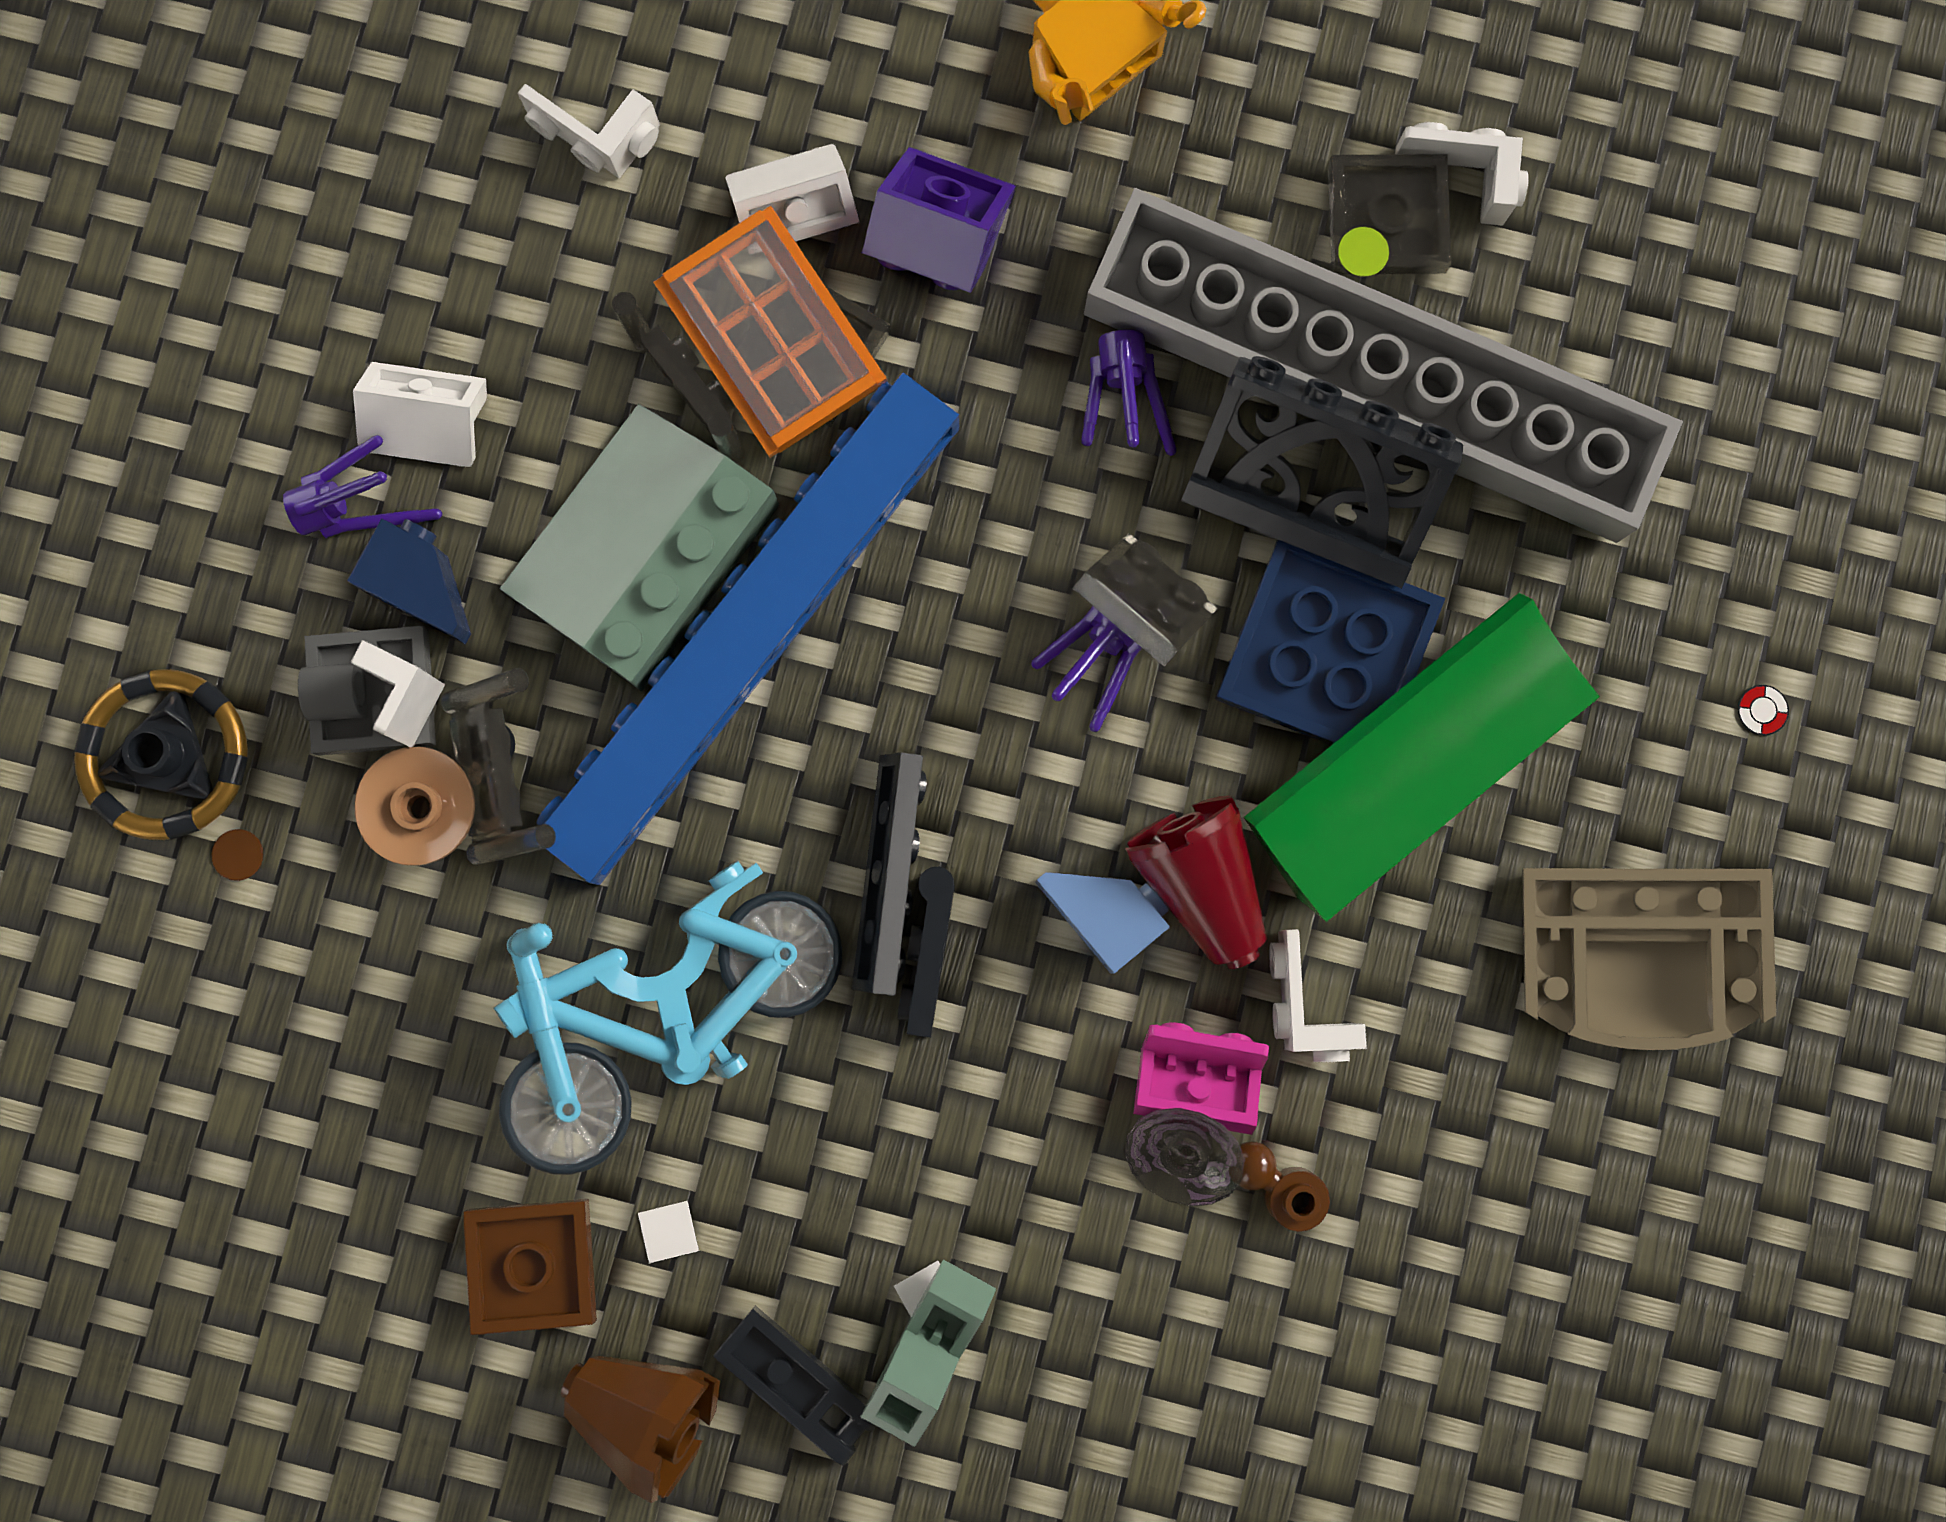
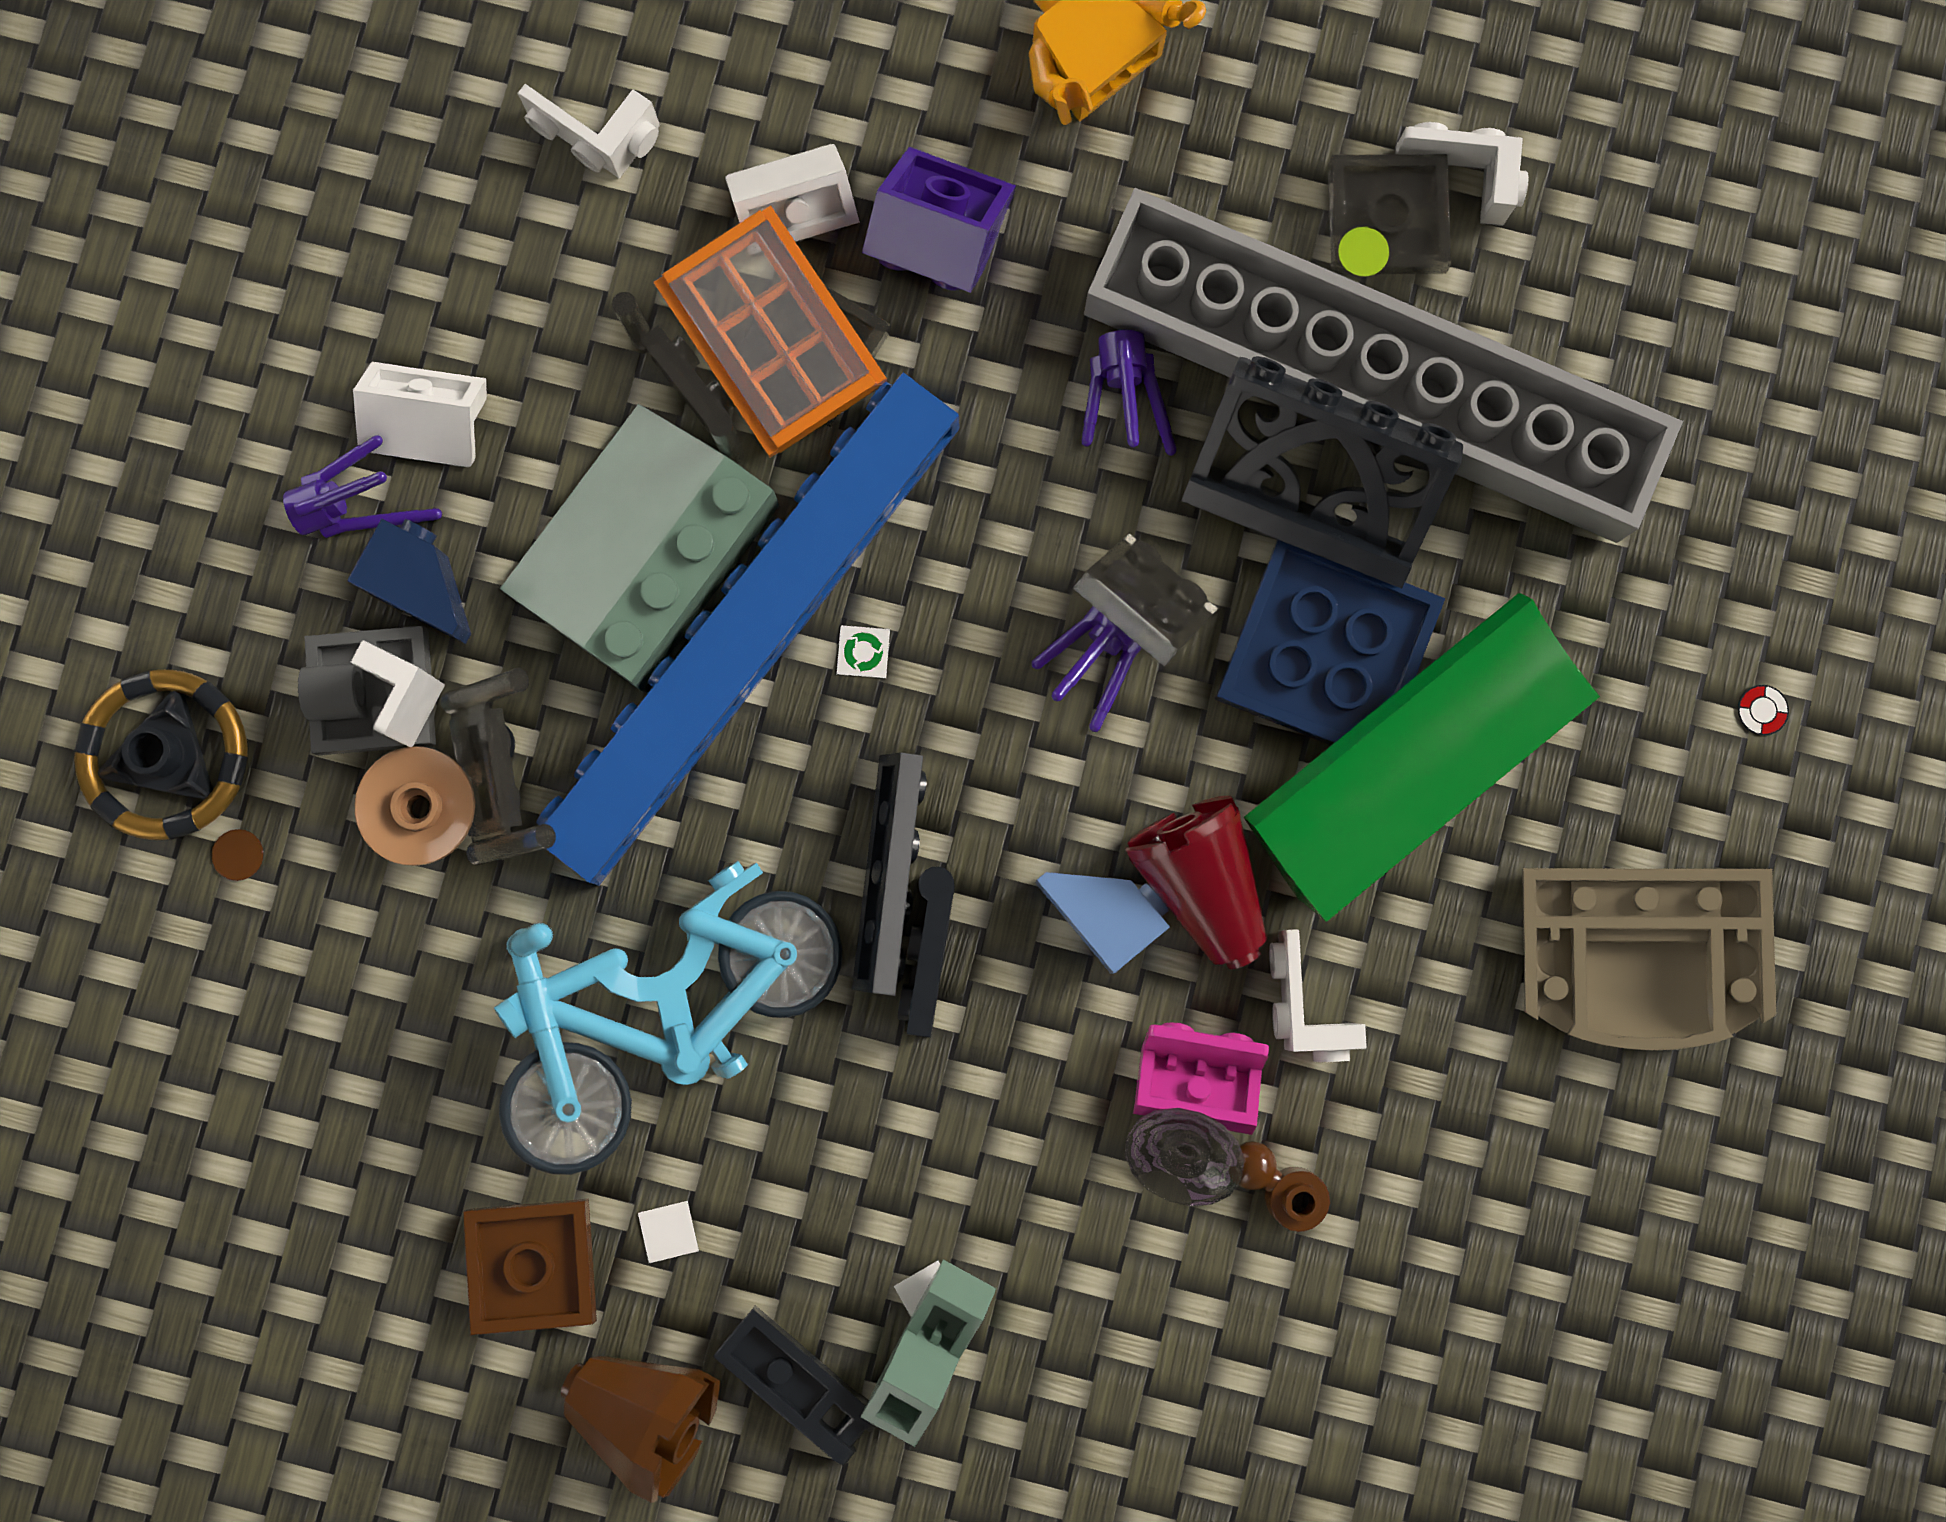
none -> white sticker [837,626,890,678]

